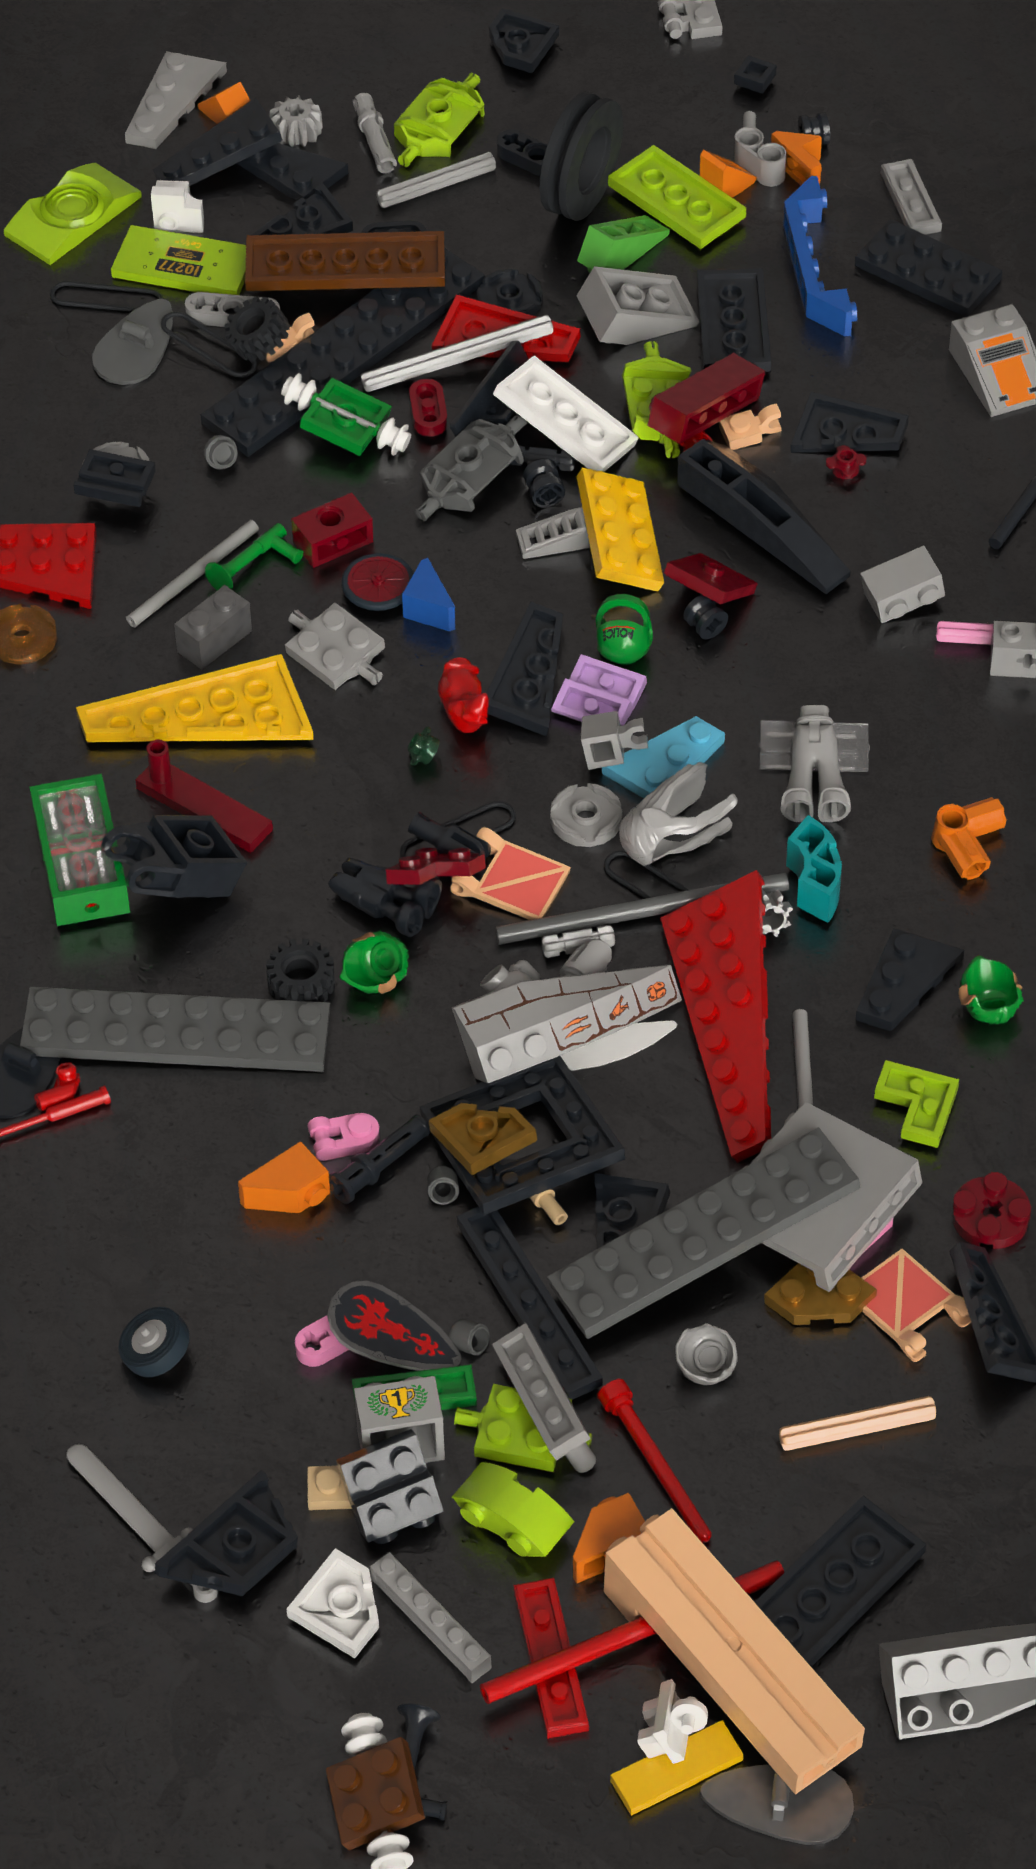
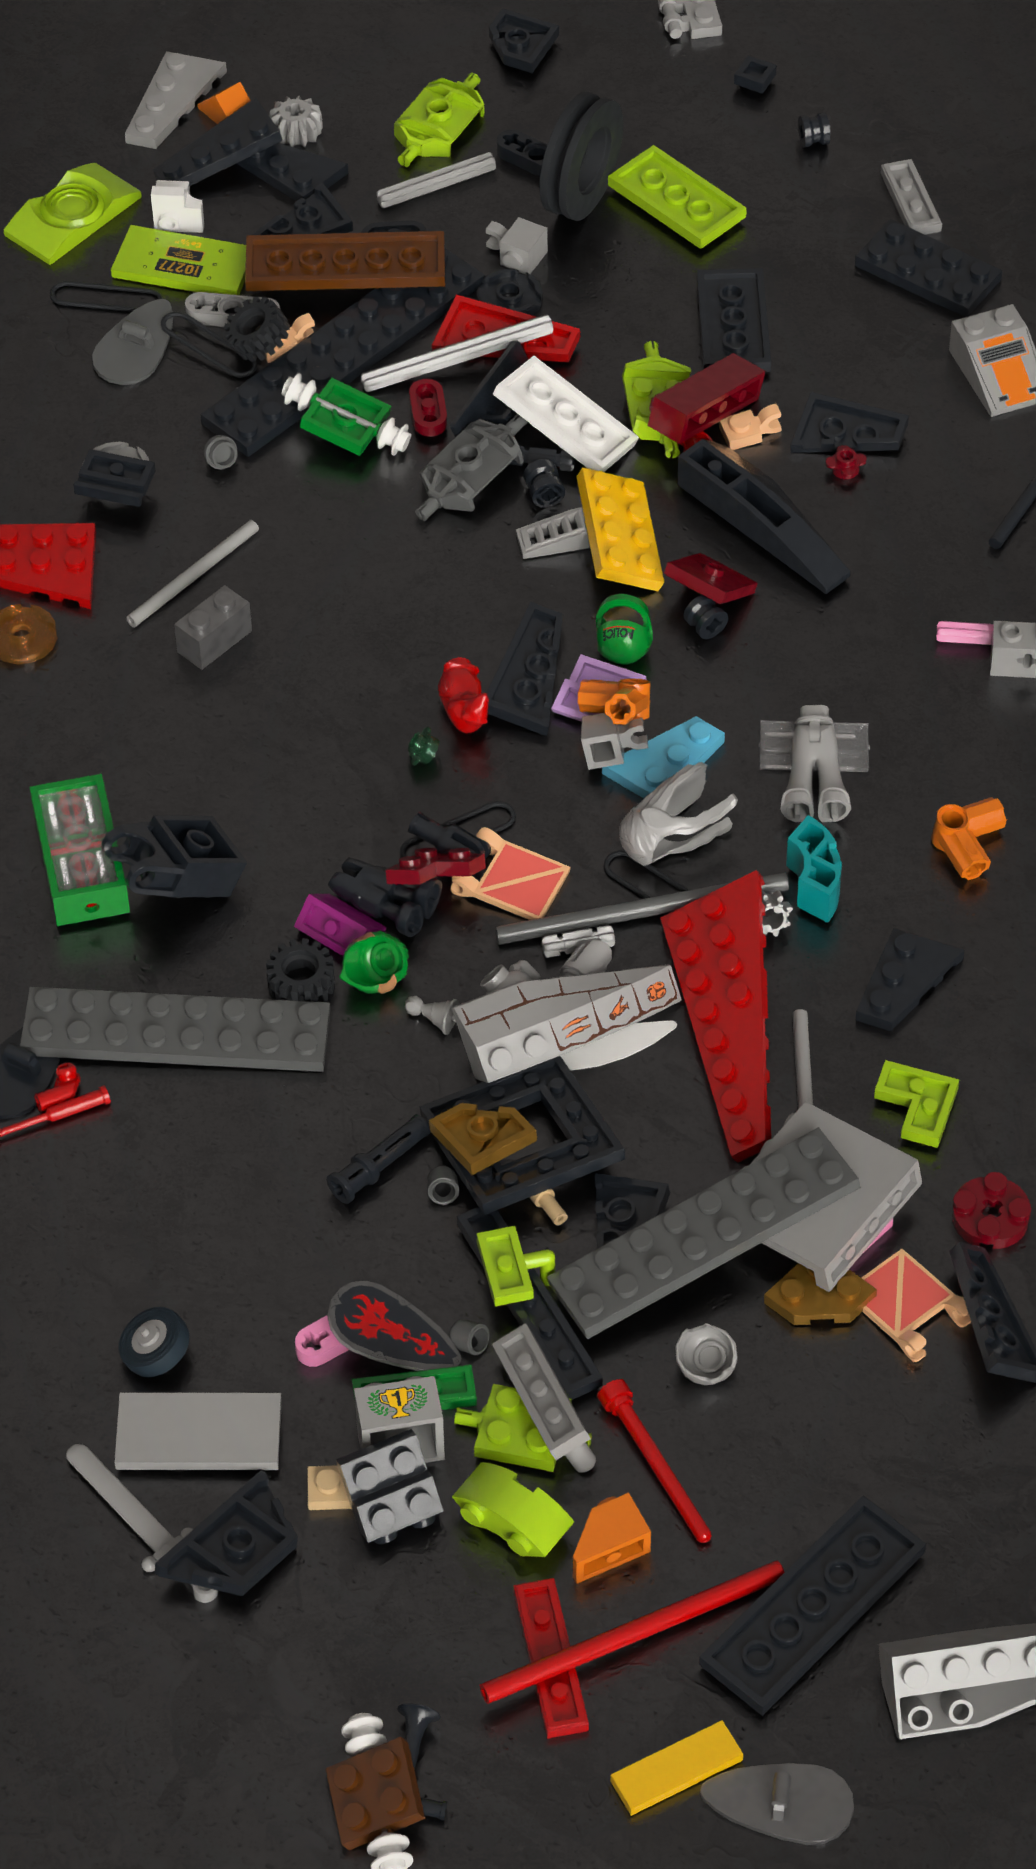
yellow wing [76,654,314,742] -> none
dark red piece [135,740,273,853] -> none
green piece [205,523,304,591] -> none
orange slope [238,1141,330,1213] -> none
light grey plate [285,603,385,690] -> none
white plate [286,1548,379,1658] -> none
dark red brick [291,492,374,568] -> none
bright pink plate [307,1113,380,1161] -> none
dark red wheel [341,553,414,611] -> none
light grey pin [352,93,397,173] -> none
light grey piece [370,1552,492,1683] -> none
blue slope [402,558,455,631] -> none
light grey tile [550,783,623,847] -> none
light grey slope [576,266,700,345] -> none
bright green slope [577,215,670,273] -> none
light nougat brick [604,1508,865,1795] -> none
white hips [637,1679,708,1764] -> none
orange slope [700,149,757,198] -> none
light grey beam [734,111,786,187] -> none
orange slope [771,131,822,185] -> none
light nougat axle [779,1396,936,1451] -> none
blue slope [783,176,857,337] -> none
light grey brick [860,545,945,624] -> none
green hair [959,955,1024,1024] -> none
none -> light grey tile [114,1393,282,1470]
none -> magenta panel [294,893,387,956]
none -> light grey piece [404,996,460,1035]
none -> lime plate [477,1226,555,1307]
none -> light grey brick [486,217,548,275]
none -> orange piece [578,679,650,725]

